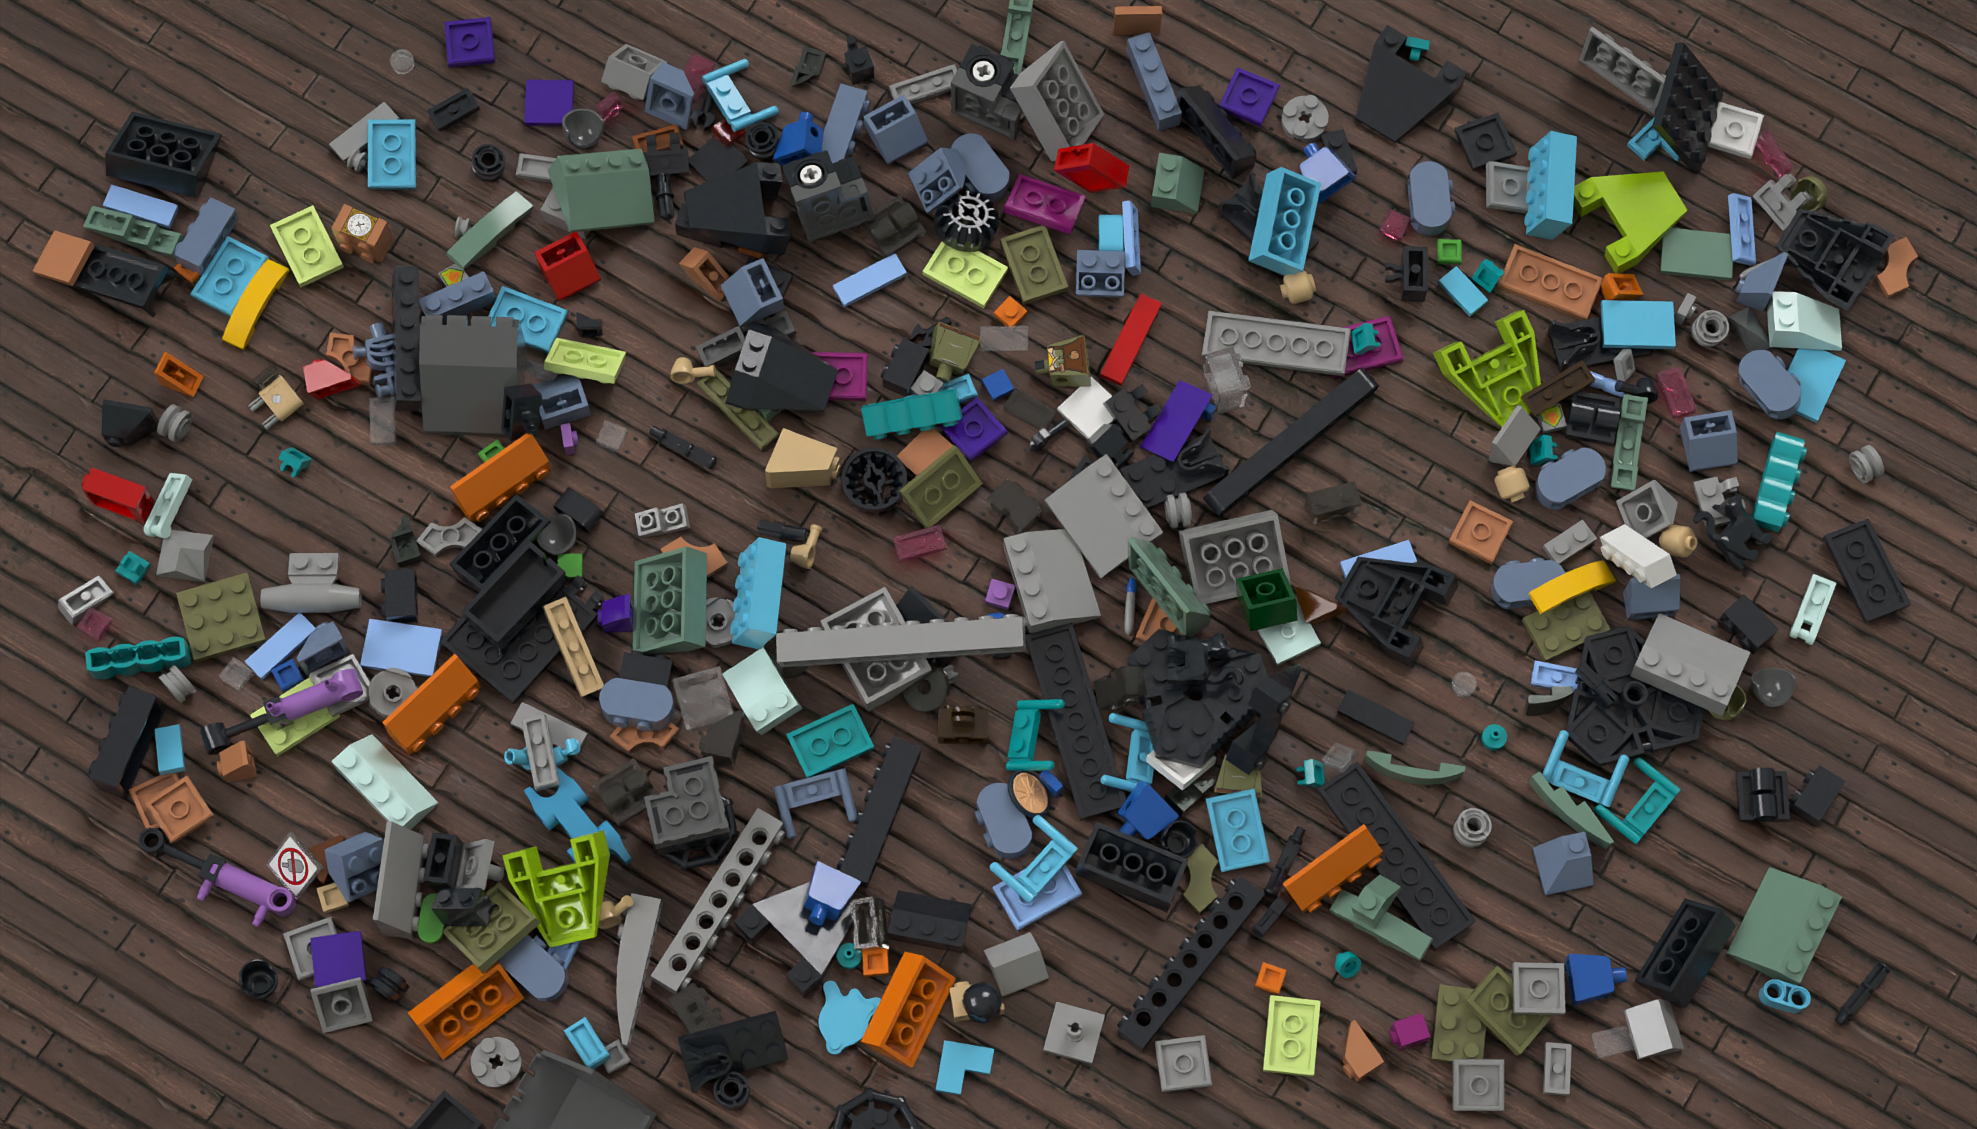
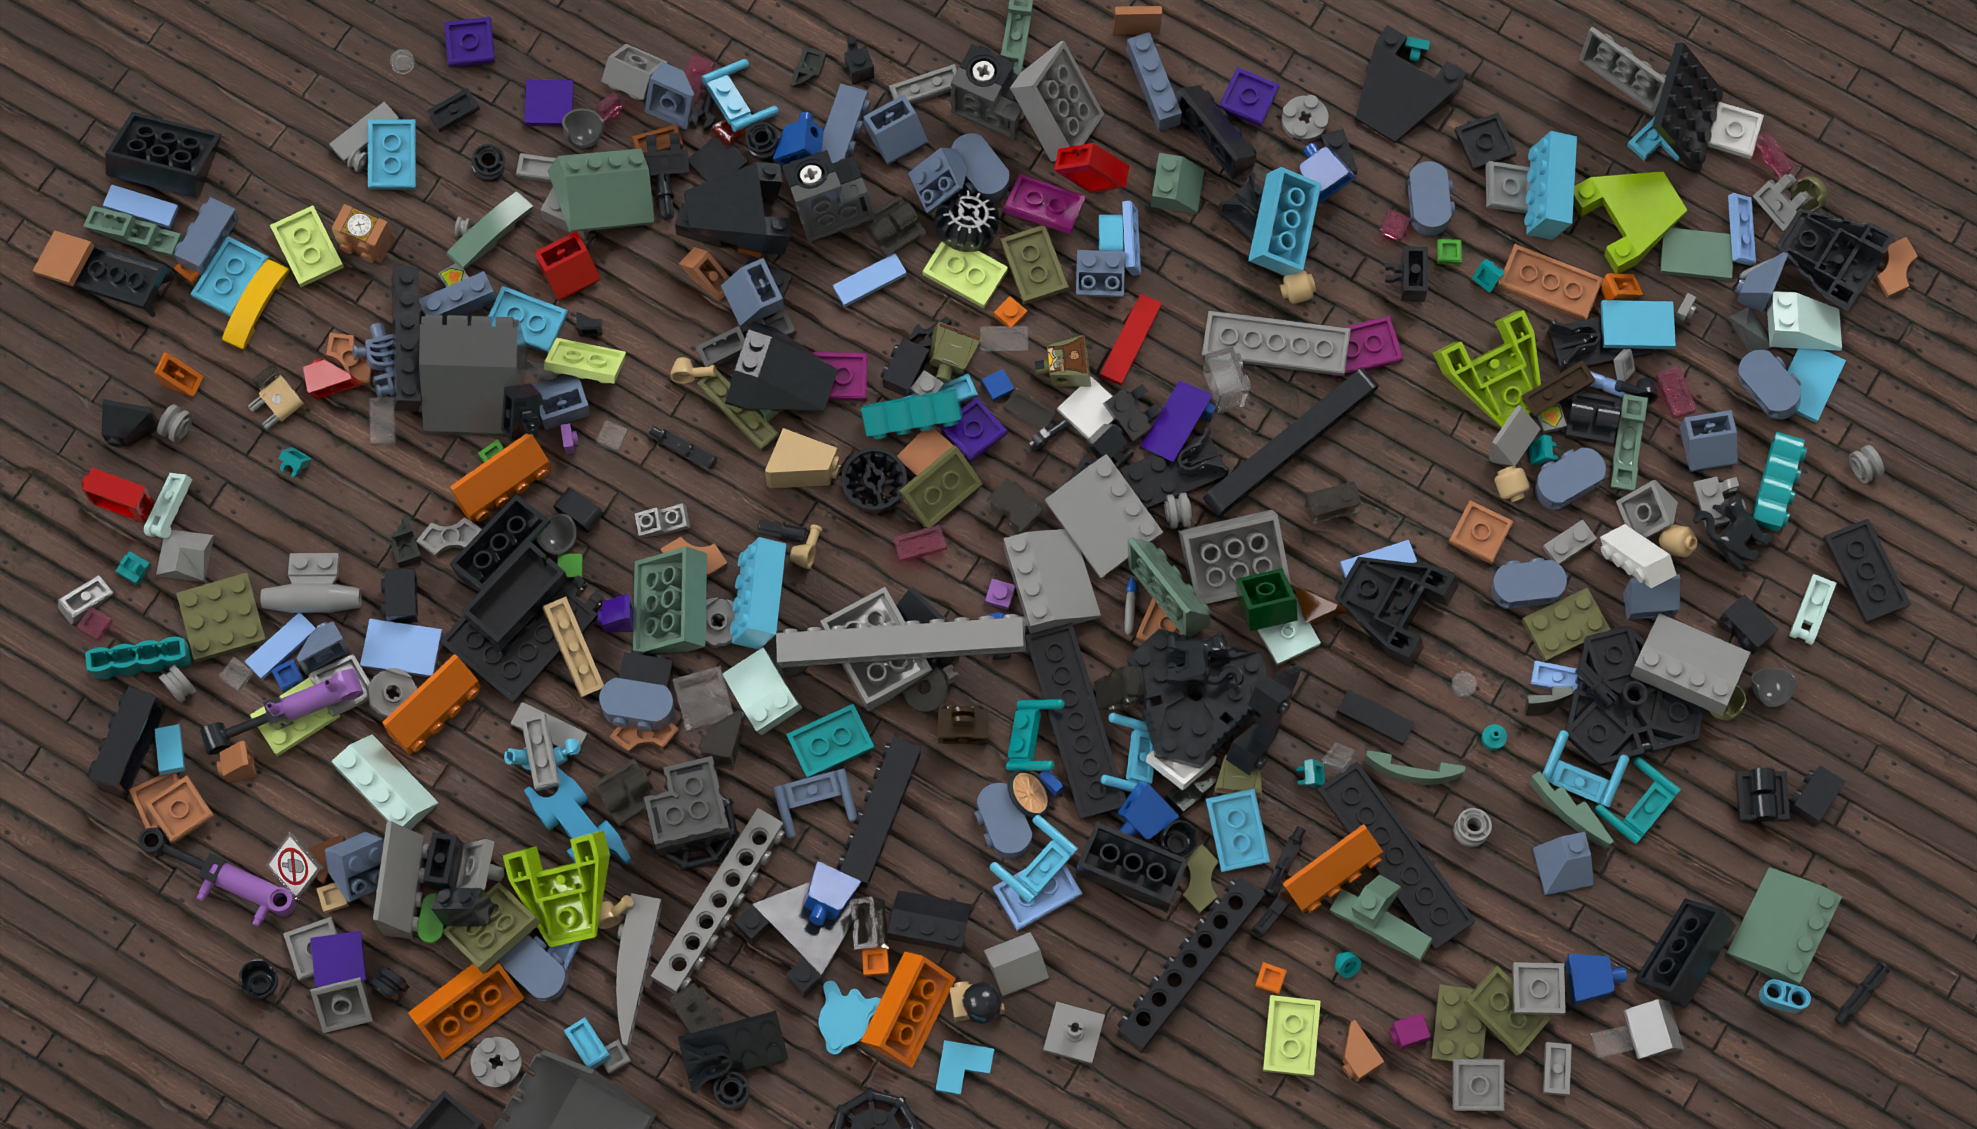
teal tile [837,943,862,970] -> none
light grey plate [1155,1035,1212,1093] -> none
teal tile [1351,323,1381,355] -> none
medium azure tile [1438,266,1488,317] -> none
yellow slope [1528,560,1616,615] -> none
light grey wheel [1691,310,1729,347] -> none

